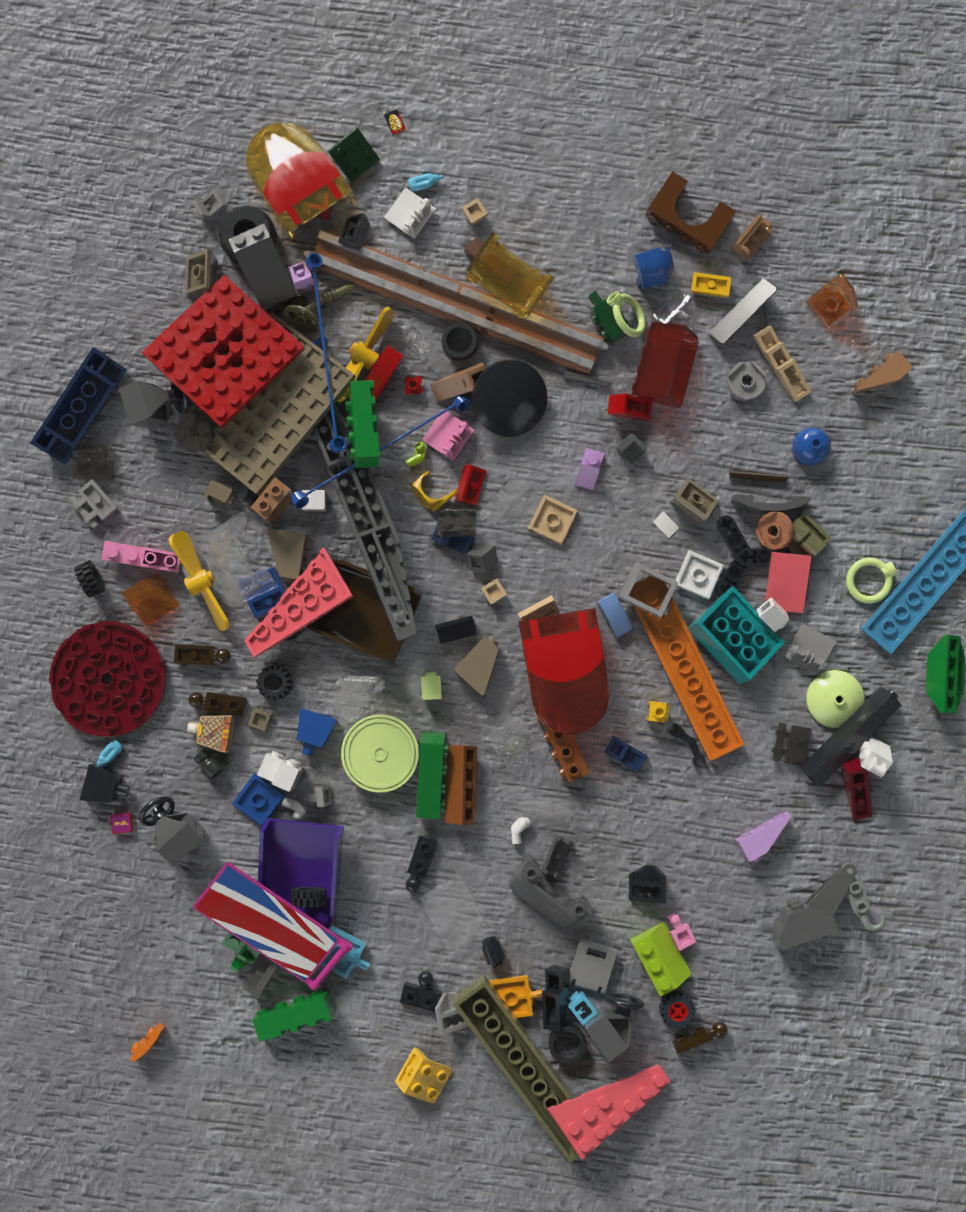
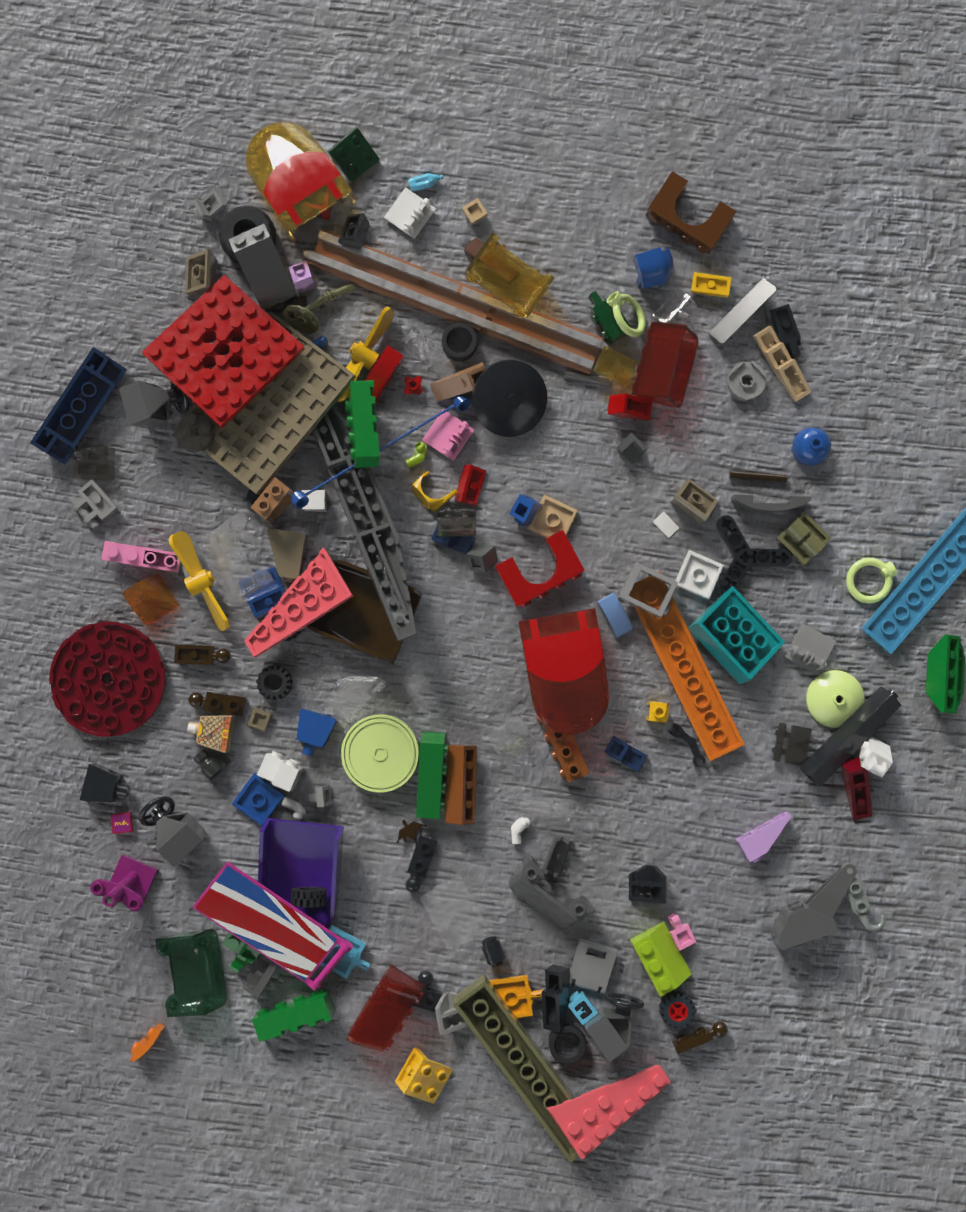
black tyre [74,560,105,598] -> none
medium azure piece [97,739,124,767] -> none
dark tan brick [203,480,236,506] -> none
blue piece [305,253,347,453] -> none
sticker [384,110,406,135] -> none
yellowish green brick [421,672,442,700] -> none
black panel [435,616,477,644] -> none
dark tan slope [454,636,499,696] -> none
tan plate [481,579,507,605] -> none
tan plate [518,595,560,631] -> none
lavender slope [575,448,604,490] -> none
medium nougat hinge [732,214,773,261] -> none
nougat tile [756,511,794,550] -> none
white brick [757,597,790,632] -> none
coral tile [765,552,811,613] -> none
clear orange slope [806,273,858,331] -> none
medium nougat slope [851,351,914,394] -> none
none -> magenta piece [90,854,158,912]
none -> clear green windscreen [155,929,227,1017]
none -> clear red windscreen [345,964,424,1052]
none -> dark brown piece [396,820,427,844]
none -> red arch [494,530,585,608]
none -> blue brick [509,494,543,525]
none -> clear yellow plate [592,346,638,387]
none -> black hinge [770,304,801,359]

